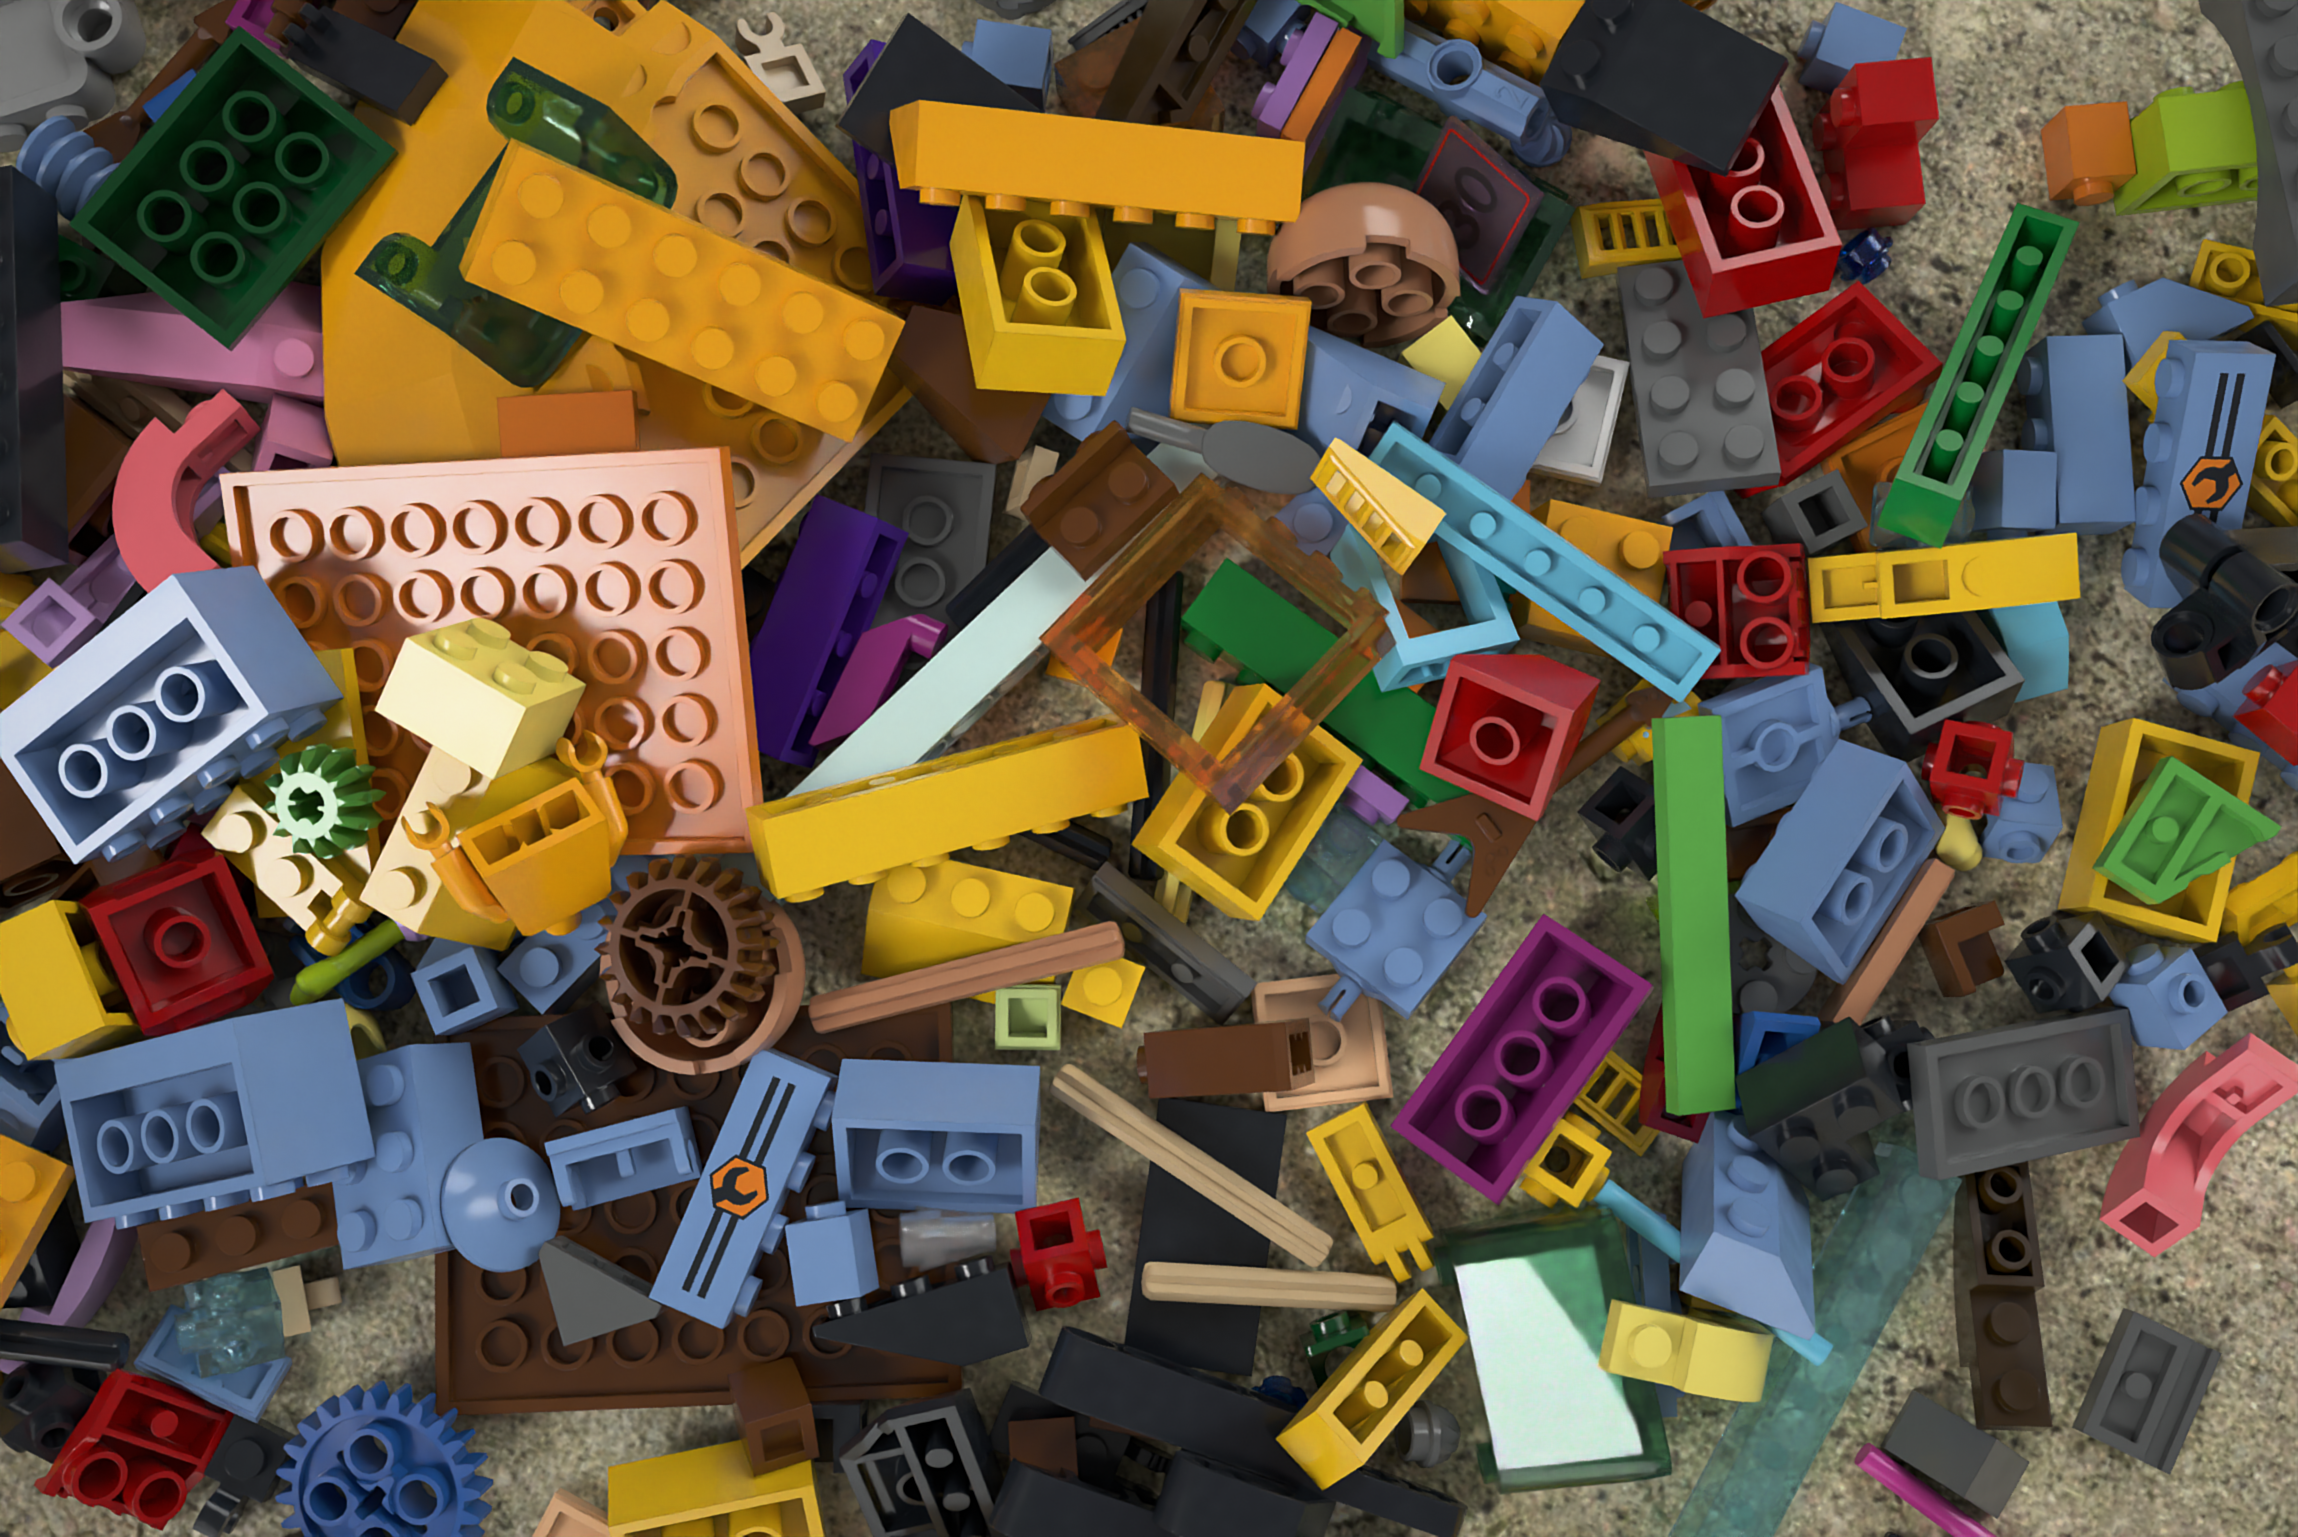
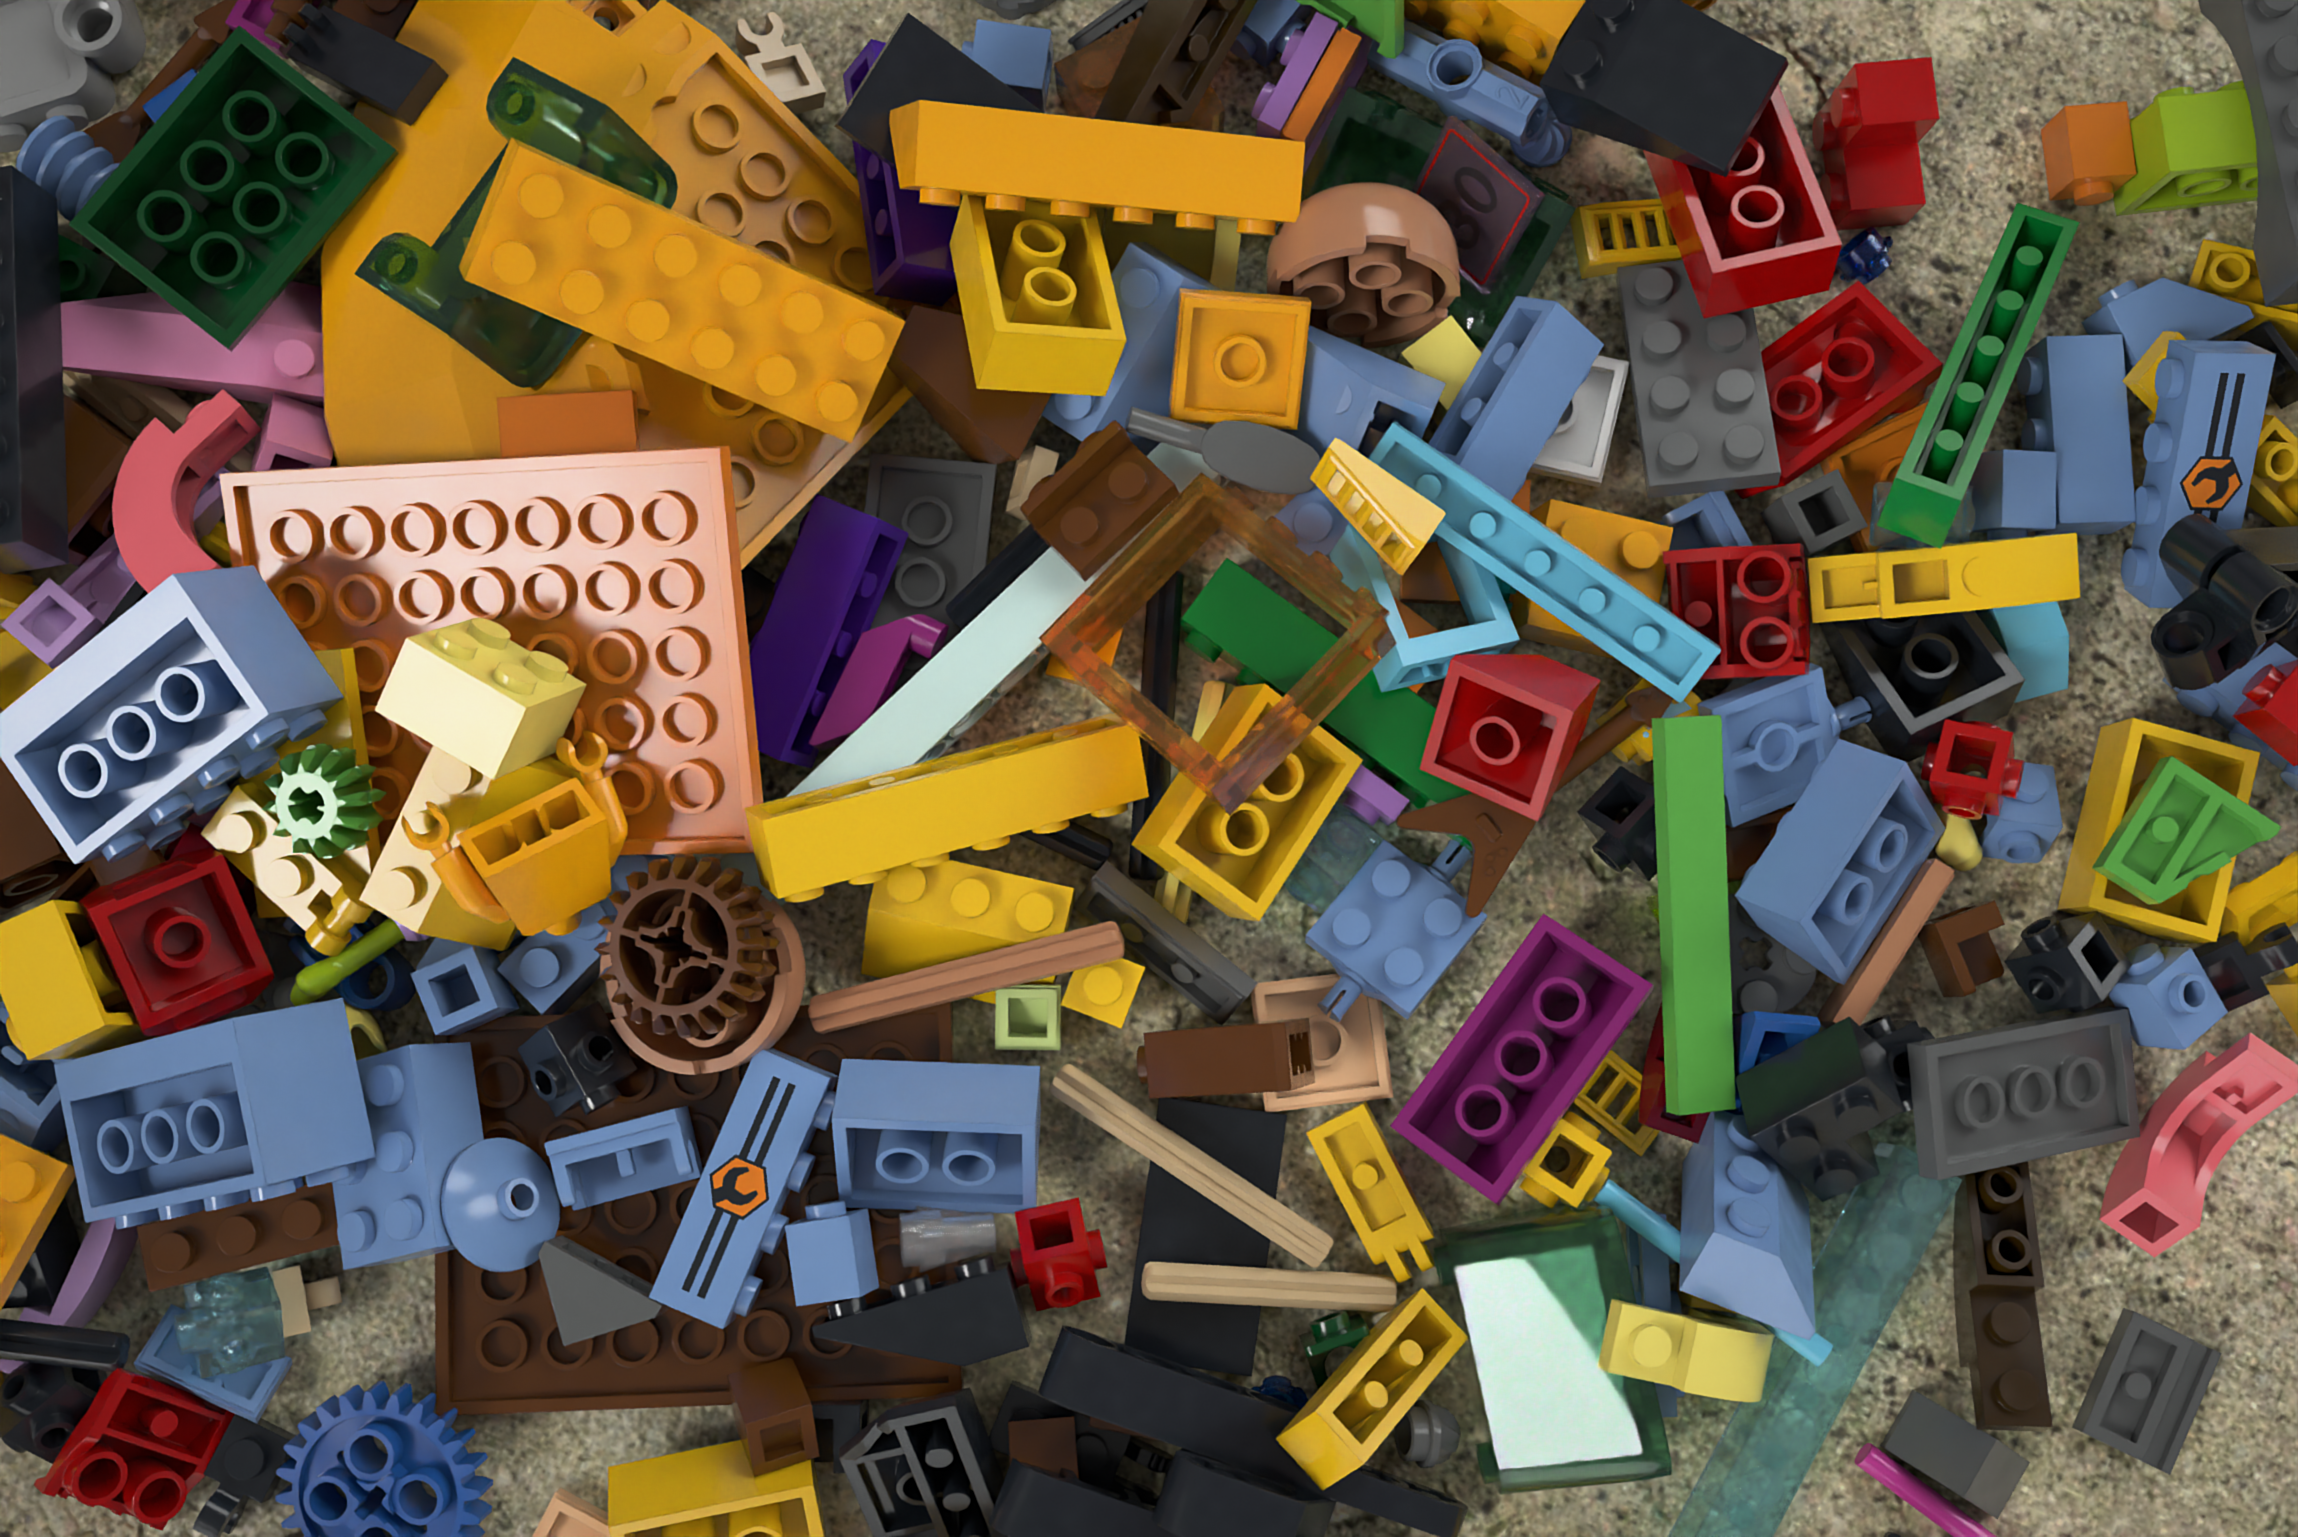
medium blue brick [1797,2,1907,95] -> none

